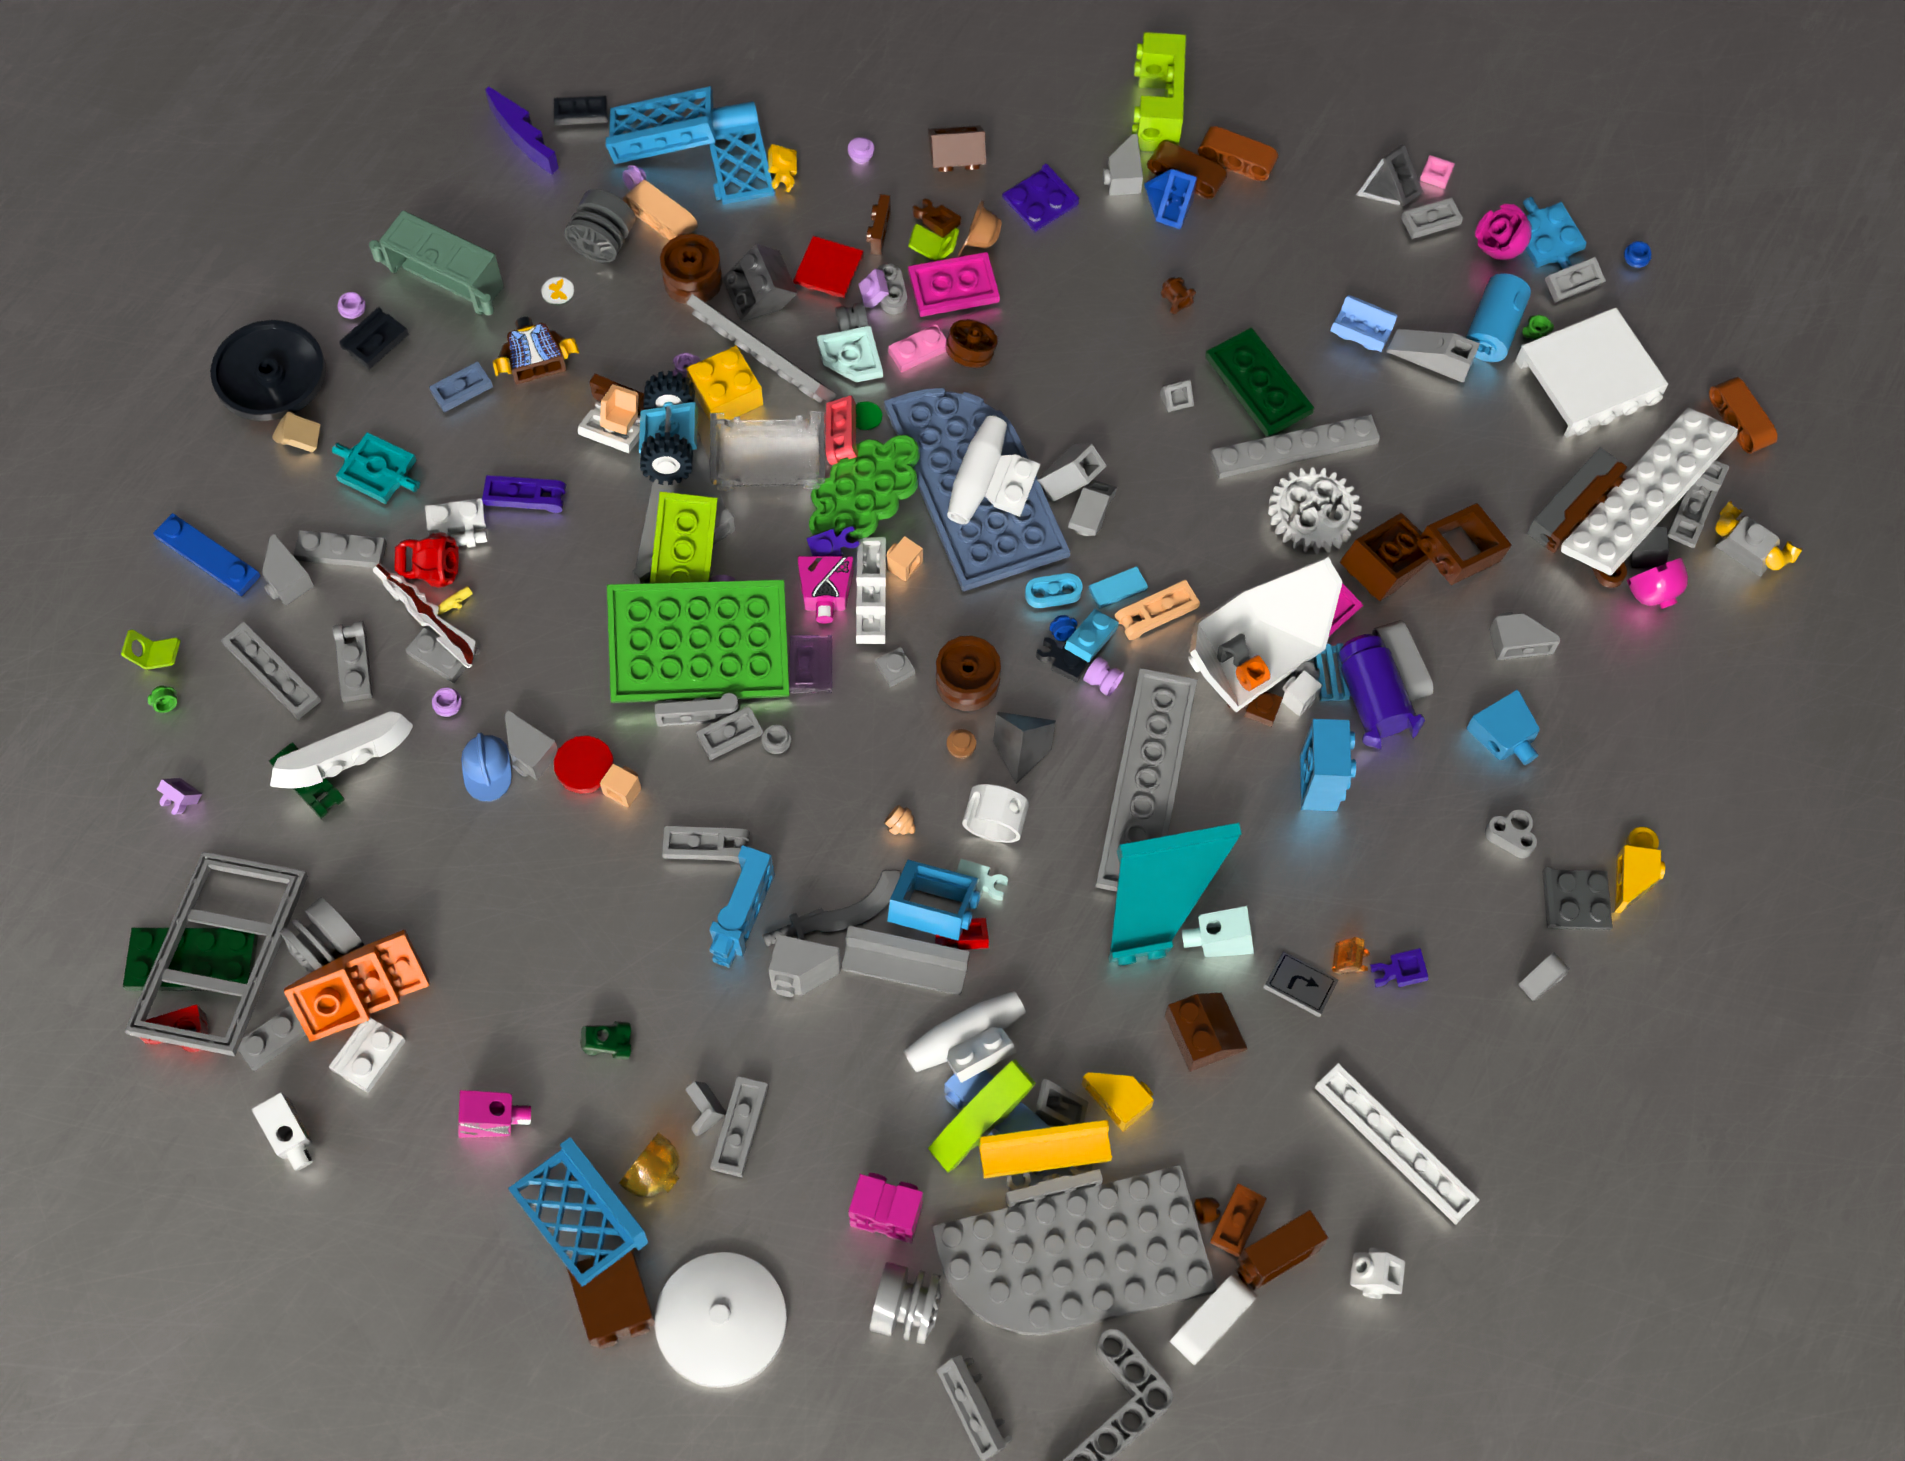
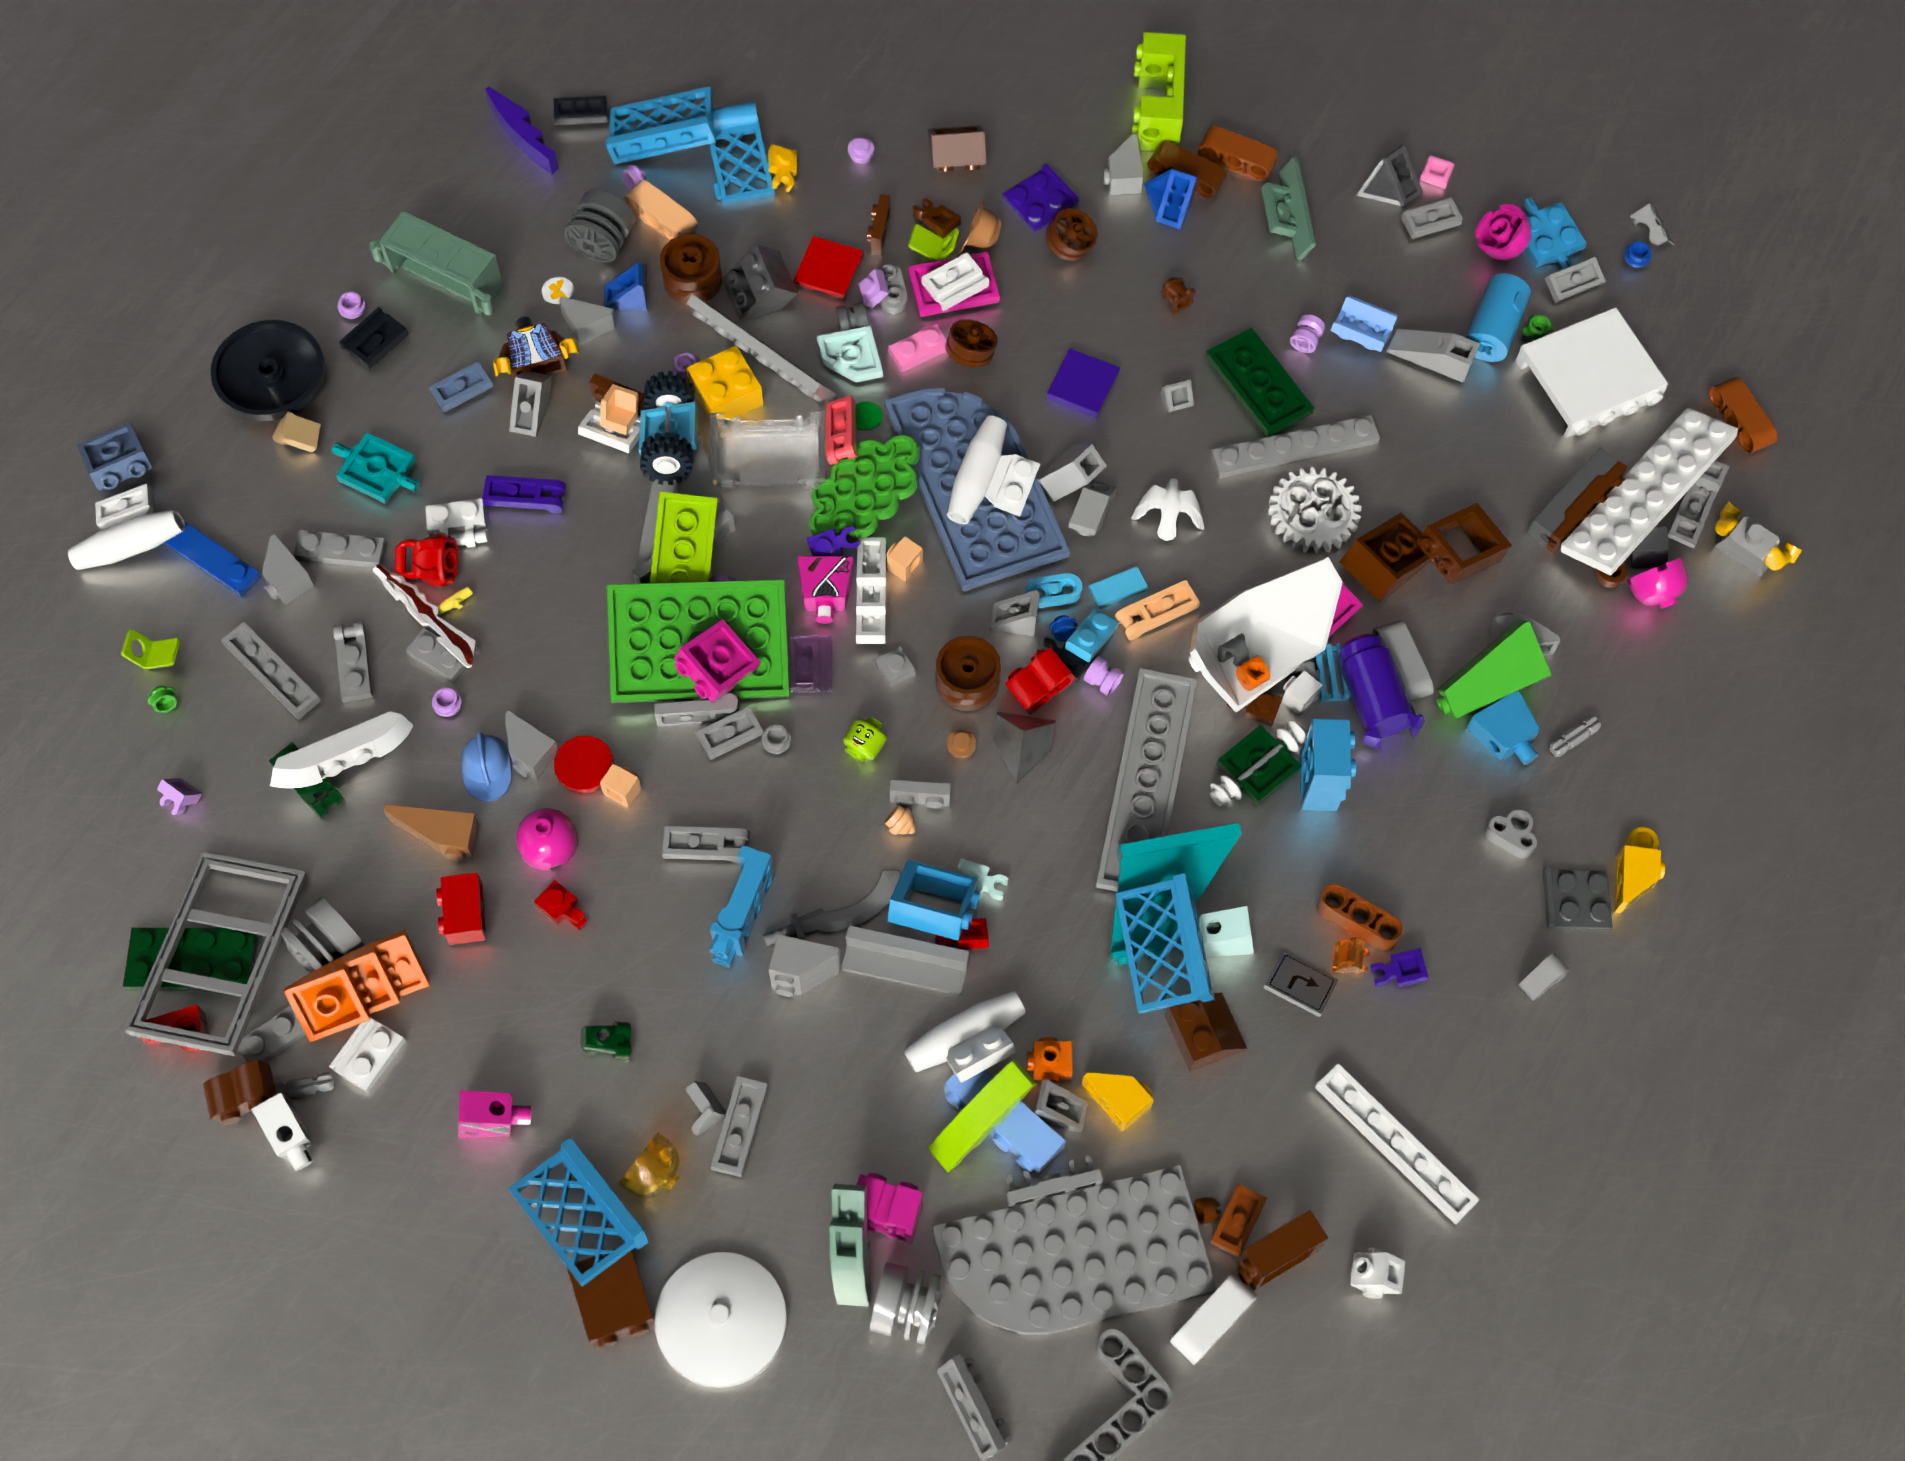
white piece [962,784,1030,843] -> none
yellow panel [979,1120,1112,1178] -> none
none -> white plate [68,483,185,570]
none -> sand blue plate [77,422,152,491]
none -> reddish brown brick [203,1060,277,1125]
none -> light grey axle [274,1072,334,1099]
none -> medium nougat slope [383,804,479,860]
none -> red brick [436,872,486,945]
none -> light grey slope [509,370,552,437]
none -> dark pink cylinder [516,808,578,871]
none -> red plate [534,880,588,930]
none -> light grey slope [559,297,616,345]
none -> blue slope [604,262,647,310]
none -> dark pink plate [674,619,761,703]
none -> slope [829,1184,870,1307]
none -> lime head [843,717,887,763]
none -> light grey plate [890,780,951,809]
none -> white plate [922,252,989,311]
none -> light grey slope [990,590,1040,637]
none -> red brick [1005,647,1076,715]
none -> orange brick [1027,1037,1073,1084]
none -> reddish brown wheel [1045,208,1098,261]
none -> dark purple piece [1046,348,1120,418]
none -> dark azure fence [1115,873,1215,1014]
none -> white animal [1131,478,1204,541]
none -> dark green plate [1210,720,1308,808]
none -> sand green bracket [1261,158,1316,260]
none -> lavender wheel [1290,314,1325,353]
none -> dark orange beam [1317,884,1403,951]
none -> bright green slope [1436,620,1552,719]
none -> light grey axle [1548,716,1601,757]
none -> light grey piece [1630,203,1675,246]

